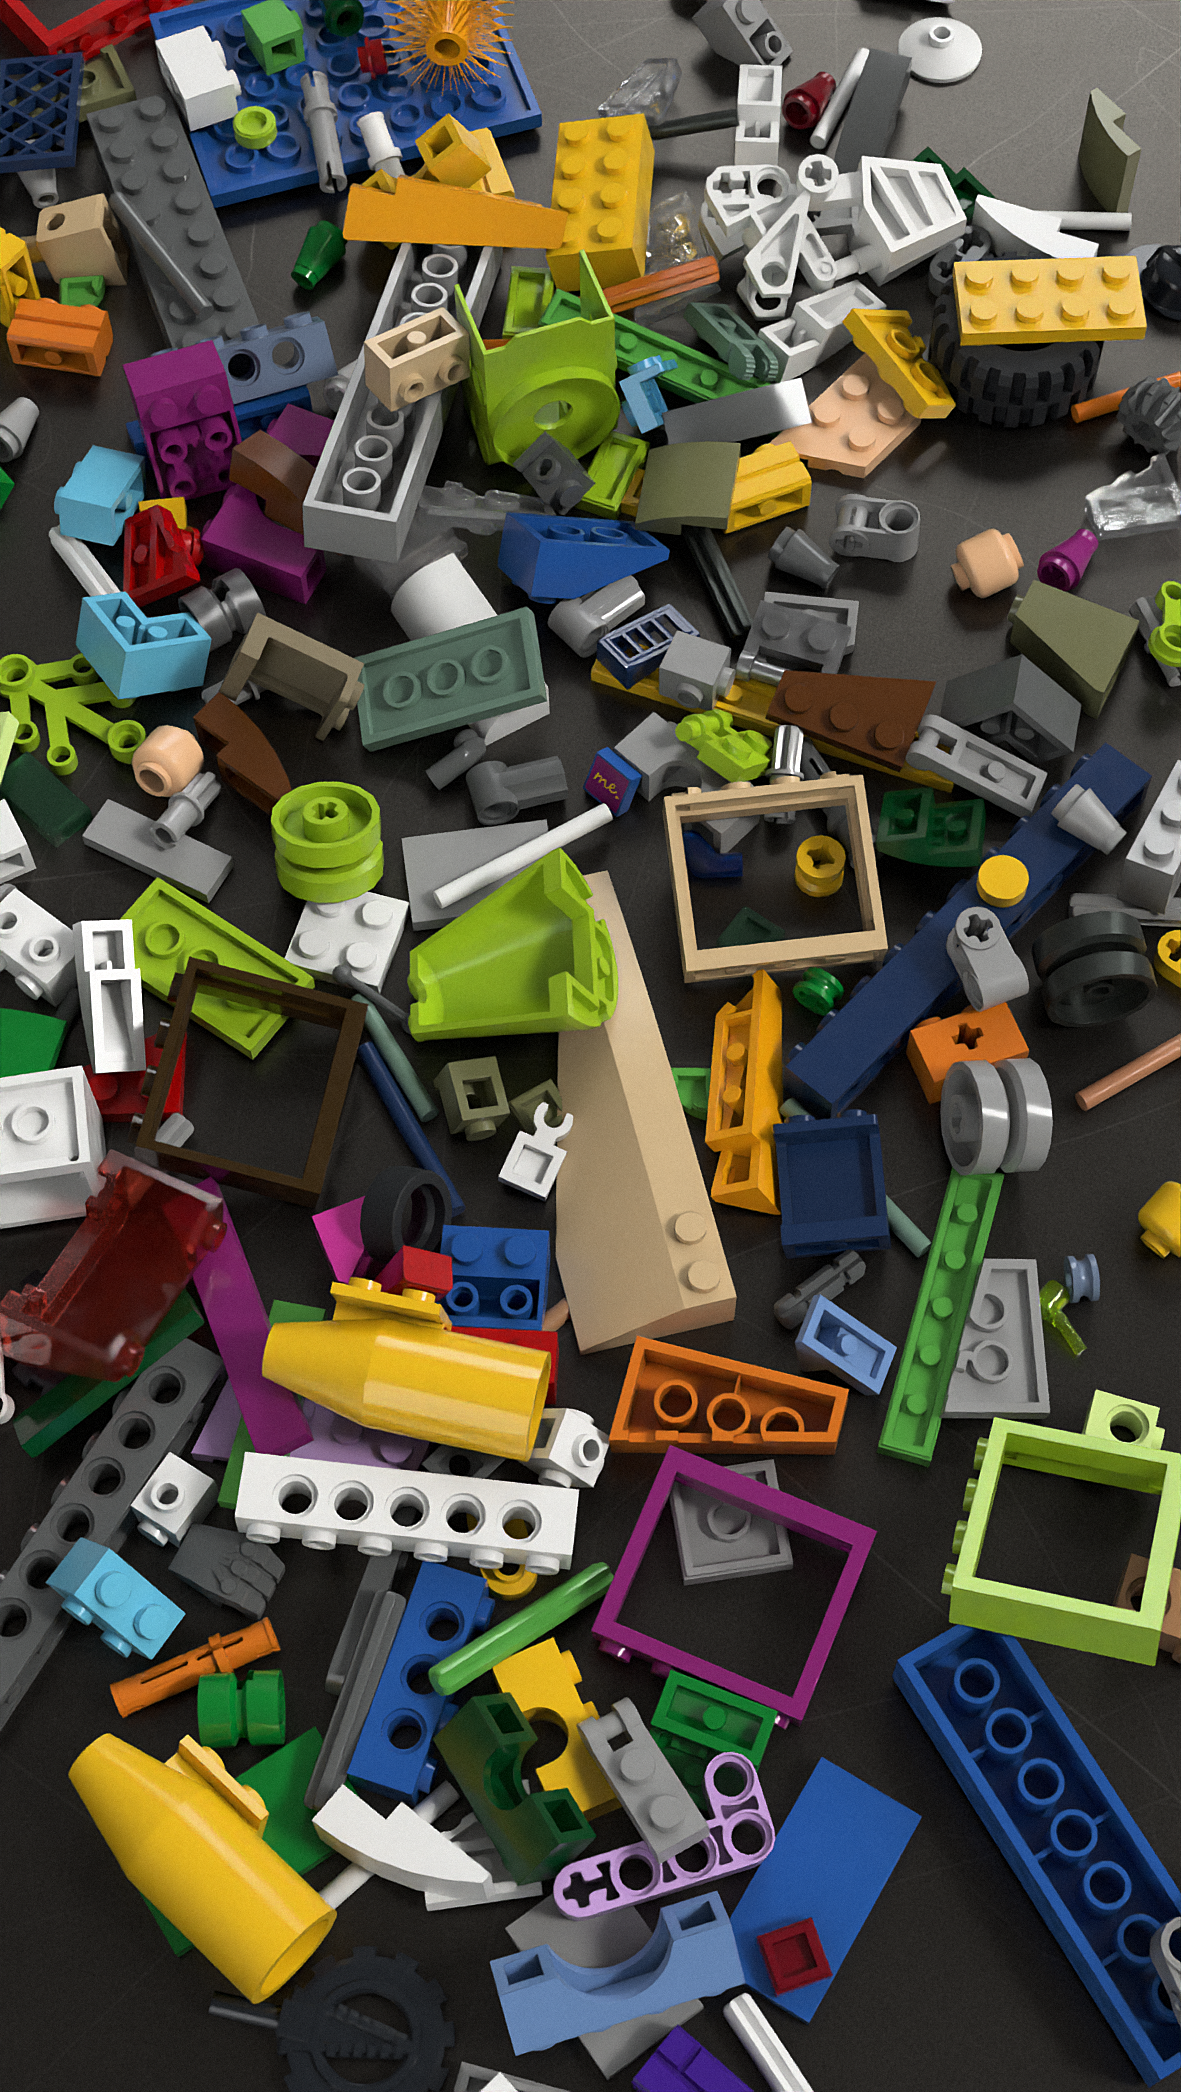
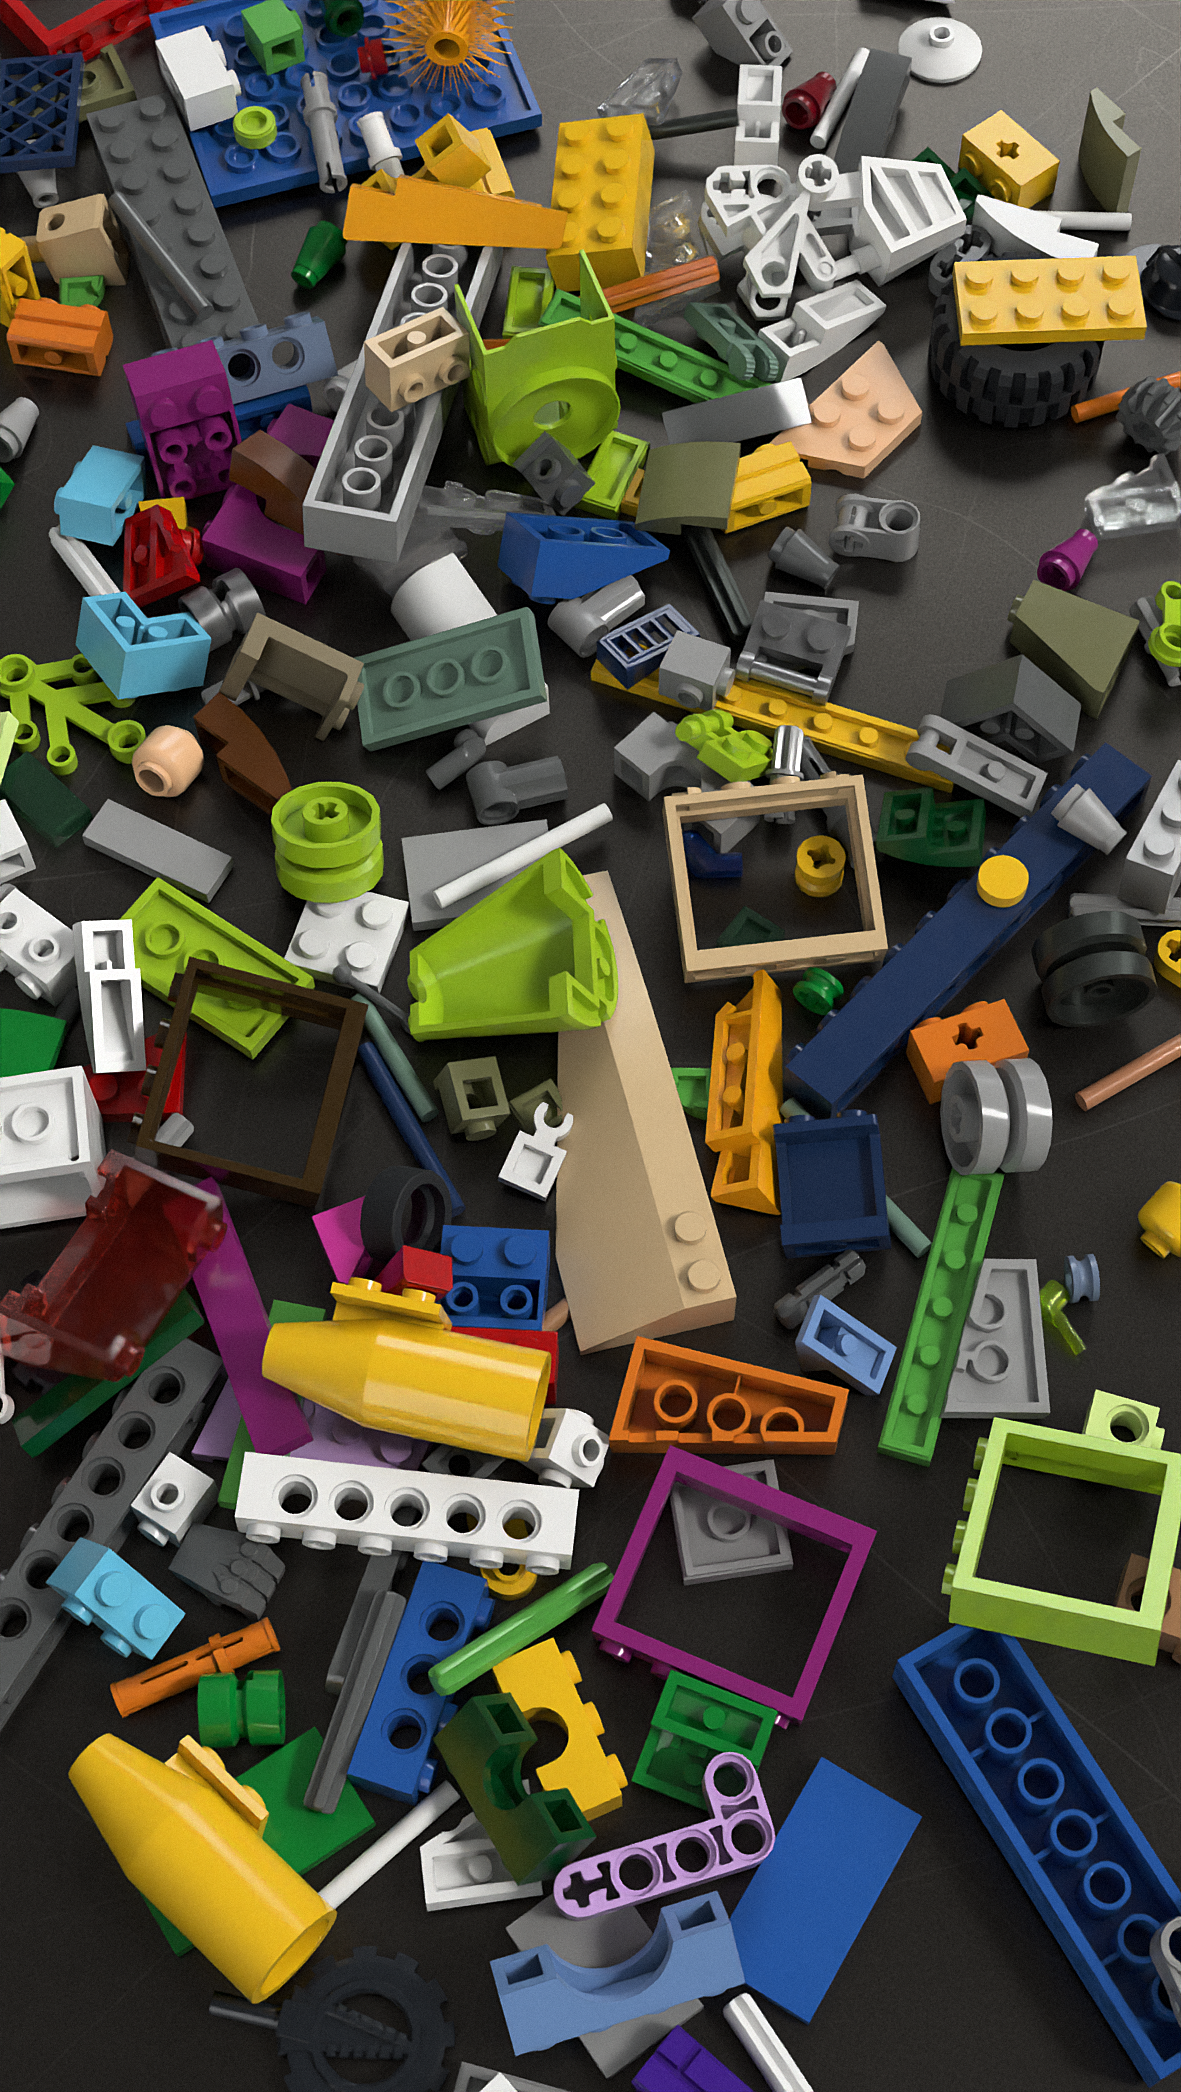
light grey axle [149,772,221,849] -> none
white slope [312,1785,496,1901] -> none
light grey plate [576,1697,710,1864] -> none
tile [583,747,642,817] -> none
dark azure bracket [619,355,678,433] -> none
dark red tile [756,1917,833,1998] -> none
reddish brown wing [765,670,937,773] -> none
yellow wing [842,308,956,419] -> none
light grey piece [946,906,1029,1012] -> none
light nougat head [950,529,1024,598] -> none
none -> yellow brick [958,110,1060,209]

